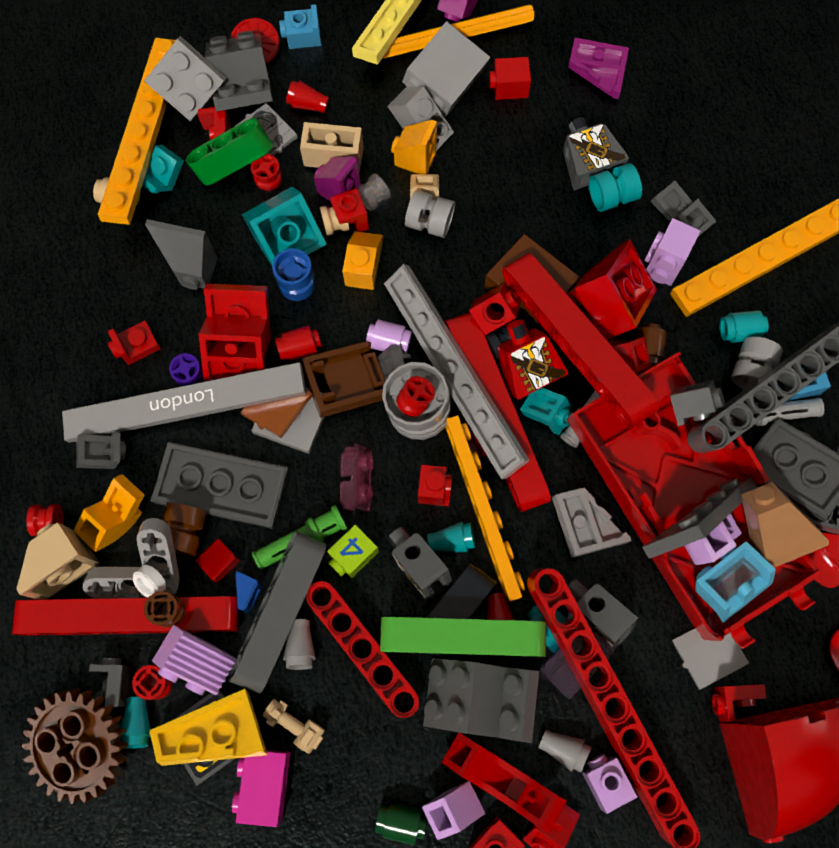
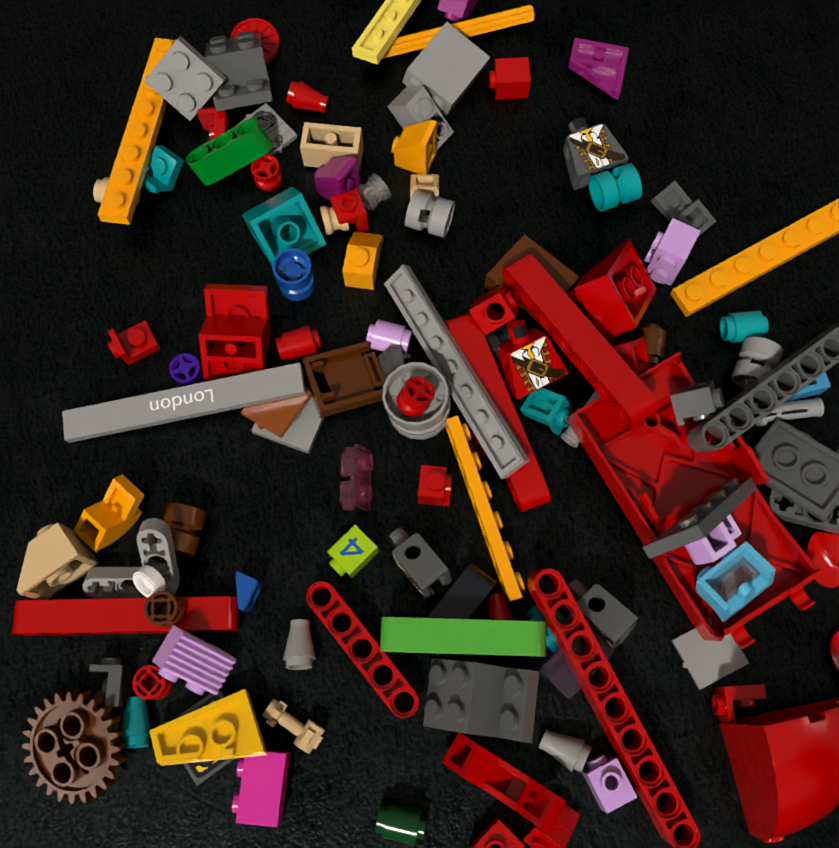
red wheel [26,504,64,536] -> none
dark grey bracket [76,431,126,469] -> none
dark grey slope [145,219,218,290] -> none
dark grey tile [151,442,289,529] -> none
red slope [195,538,241,583] -> none
dark grey beam [228,531,326,694] -> none
bright green pin [252,505,348,570] -> none
dark azure brick [279,5,321,49] -> none
lavender brick [422,781,485,840] -> none
teal cone [427,521,476,552] -> none
light grey wing [552,488,631,558] -> none
medium nougat slope [741,482,829,568] -> none

